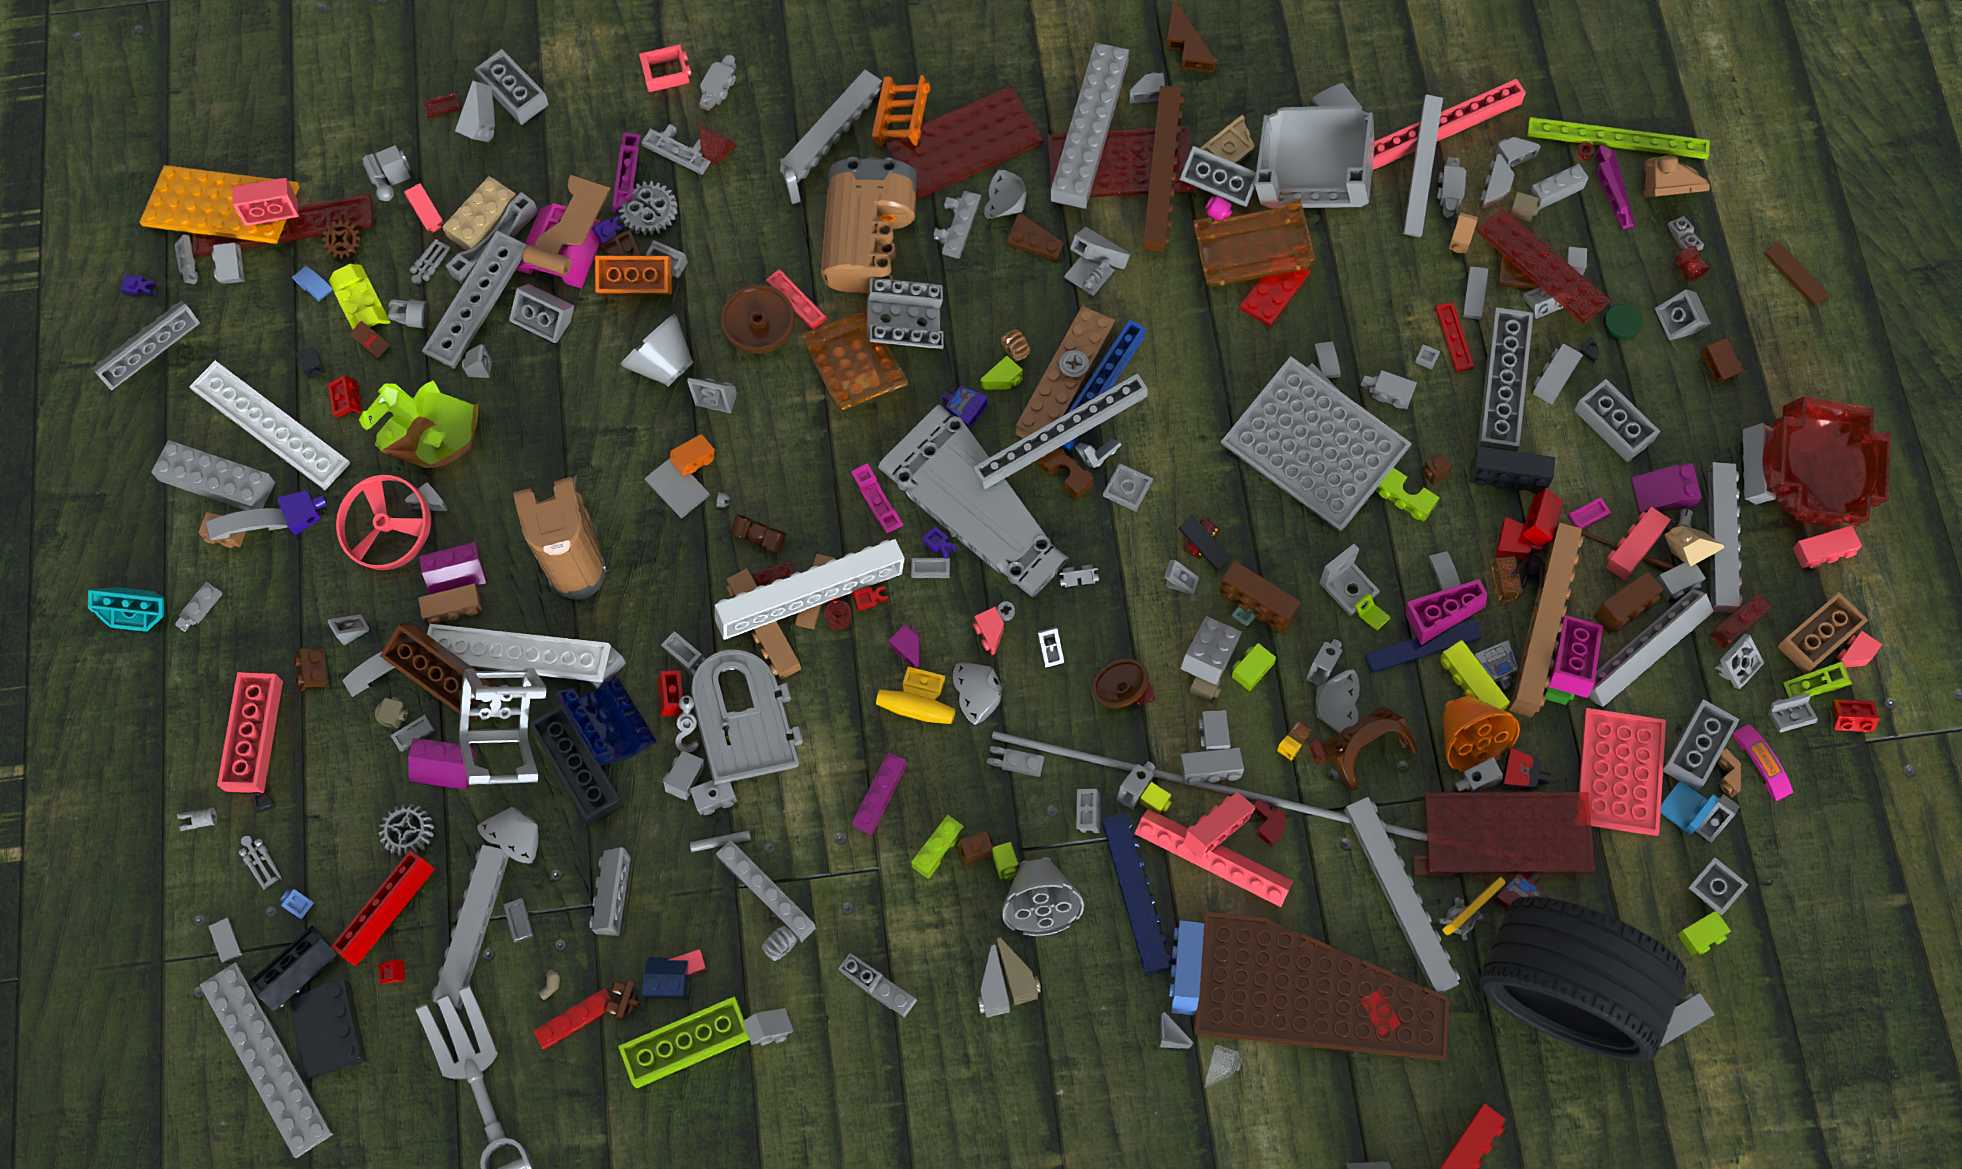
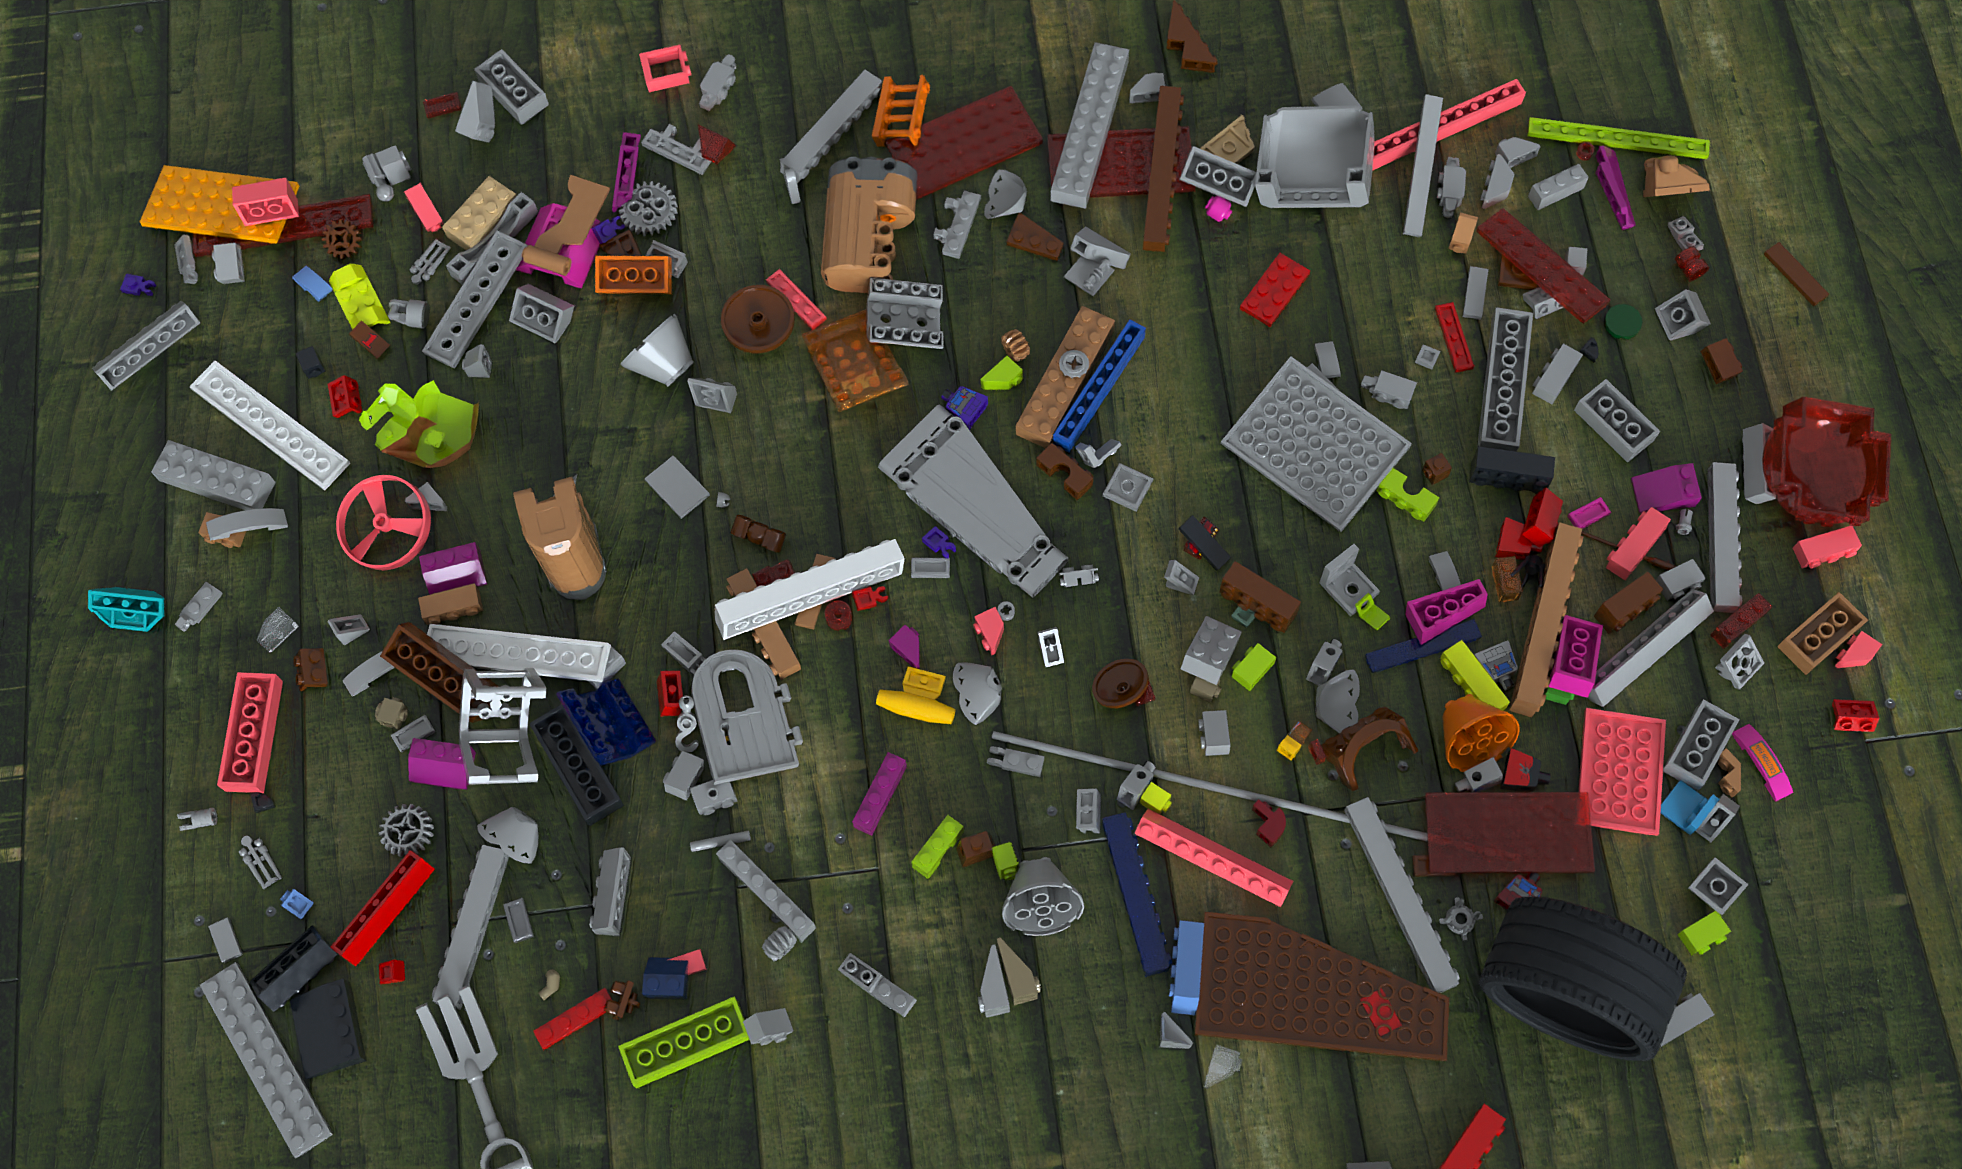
dark purple torso [277,490,327,535] -> none
orange brick [670,434,715,477] -> none
dark pink slope [851,463,903,534] -> none
light grey brick [973,373,1148,490] -> none
light grey brick [1179,748,1244,785] -> none
coral brick [1183,792,1255,859] -> none
clear orange slope [1193,199,1315,286] -> none
yellow tile [1442,877,1505,935] -> none
dark tan brick [1509,192,1540,222] -> none
tan slope [1664,525,1724,567] -> none
light grey bracket [1768,693,1818,733] -> none
lime slope [1783,662,1852,698] -> none
none -> clear slope [257,607,299,653]

